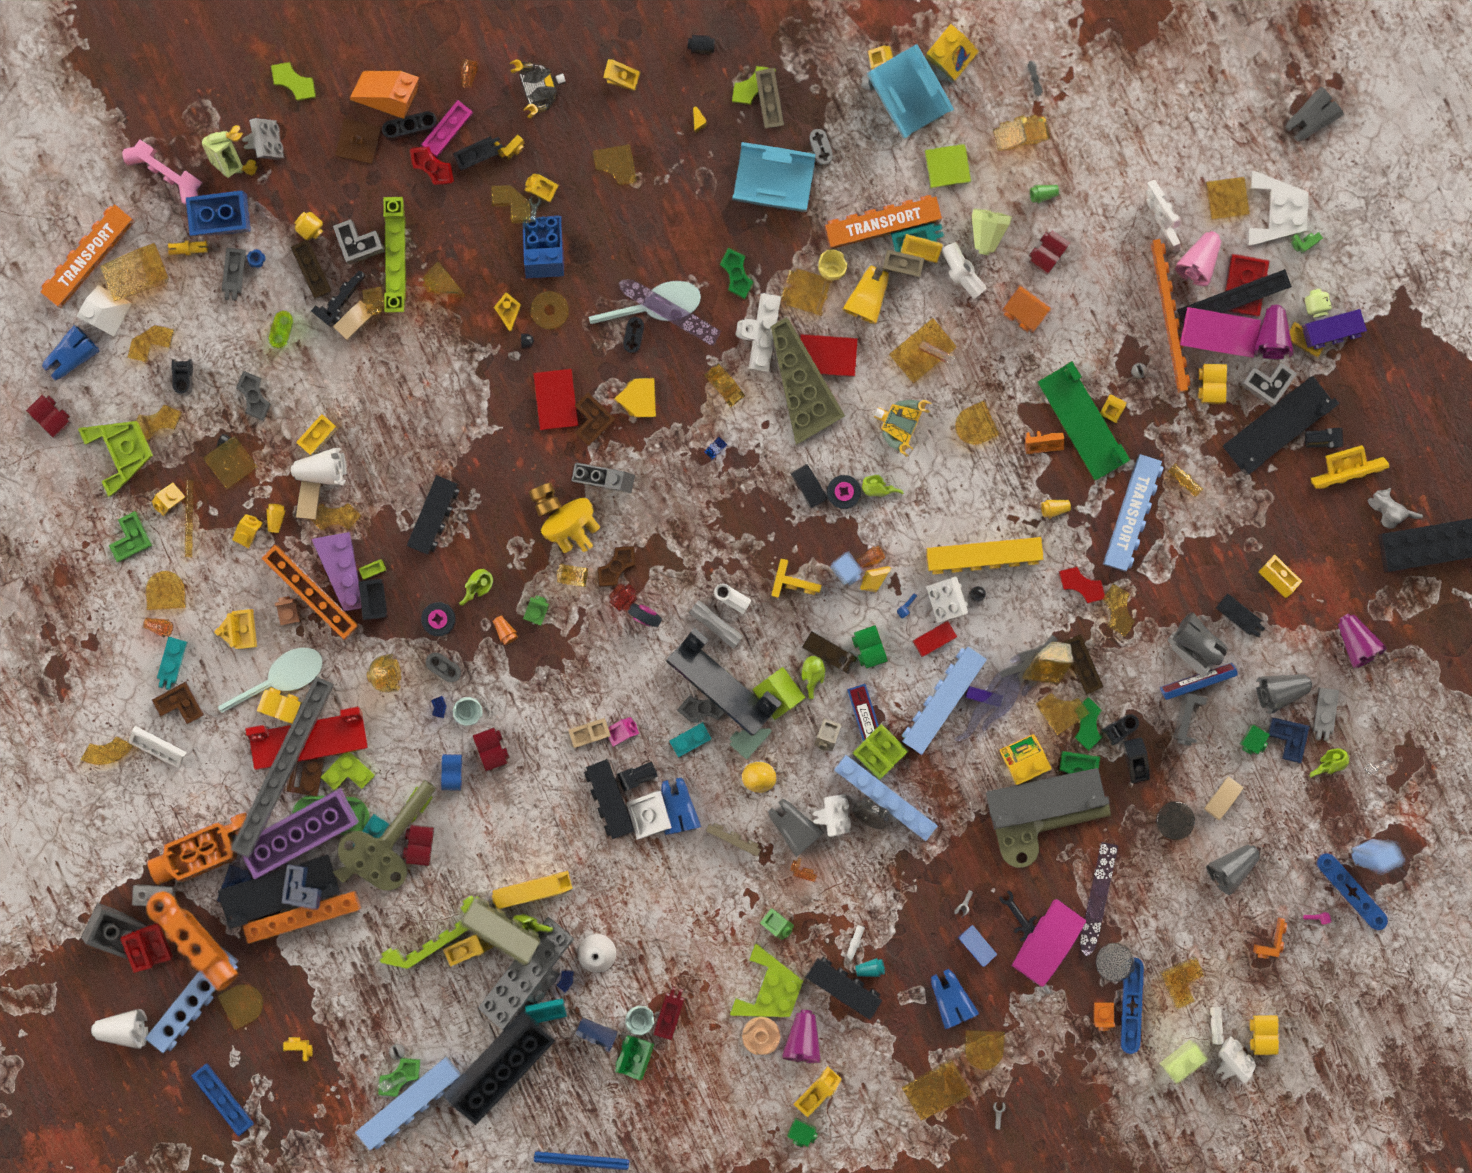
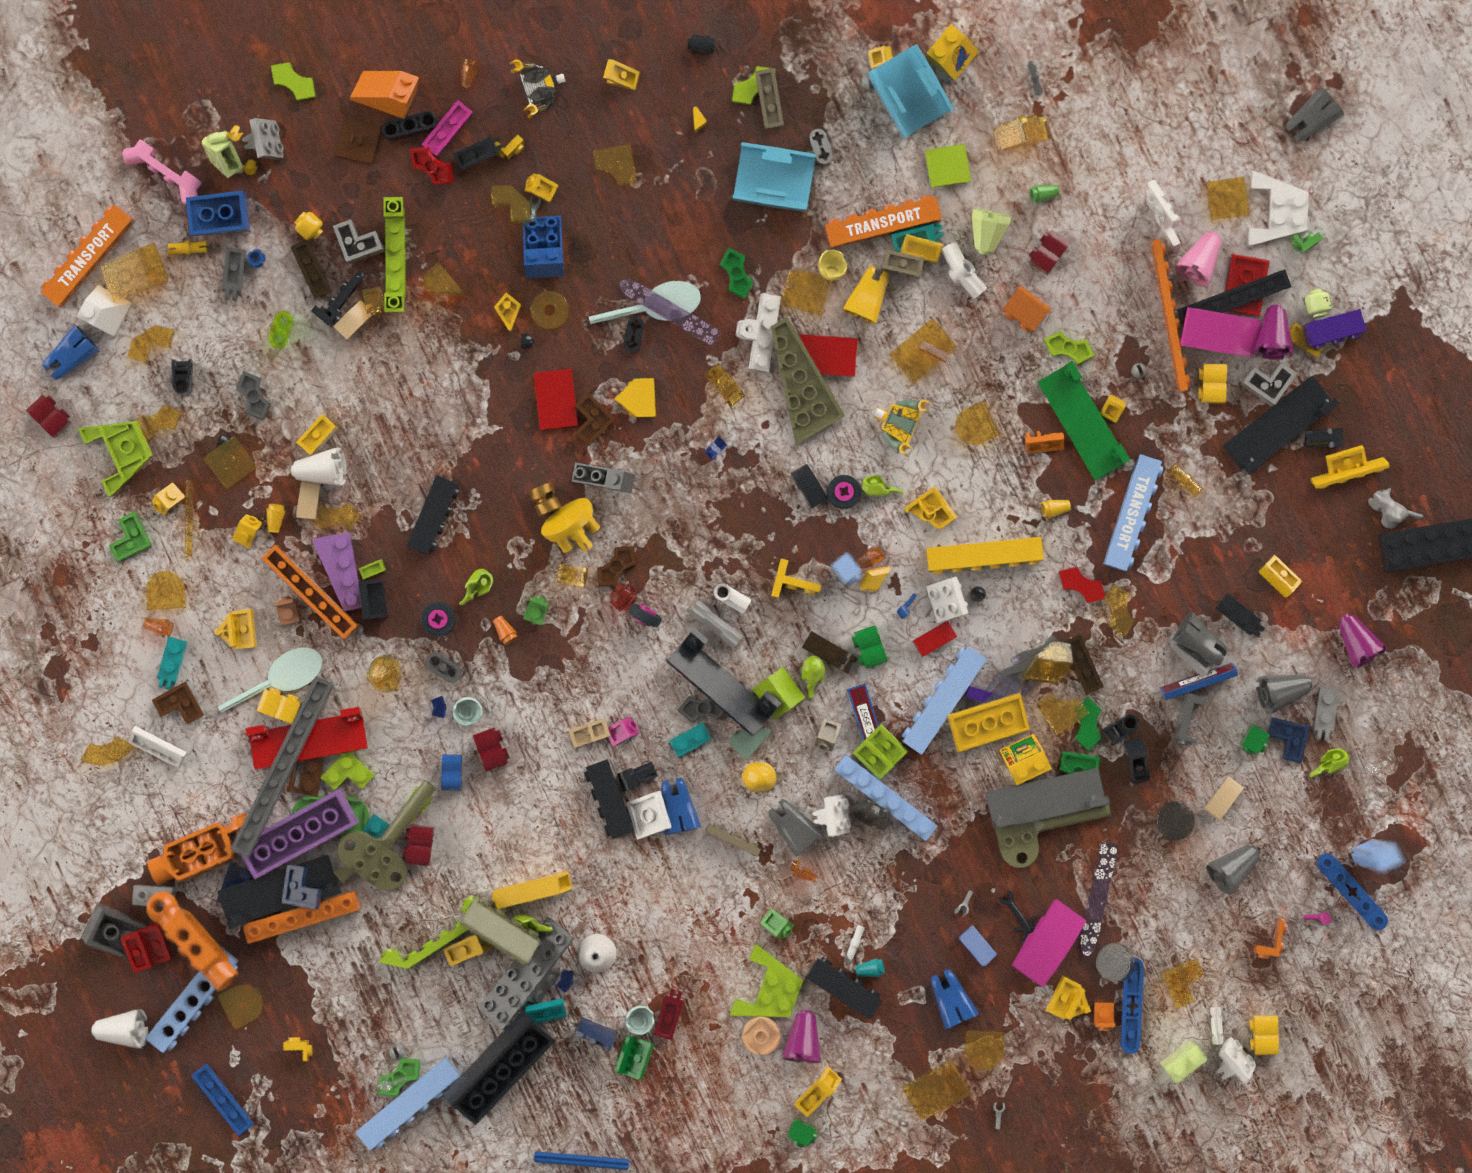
none -> yellow slope [903,486,957,530]
none -> yellow tile [947,693,1030,753]
none -> lime tile [1043,331,1095,365]
none -> yellow slope [1046,976,1091,1020]

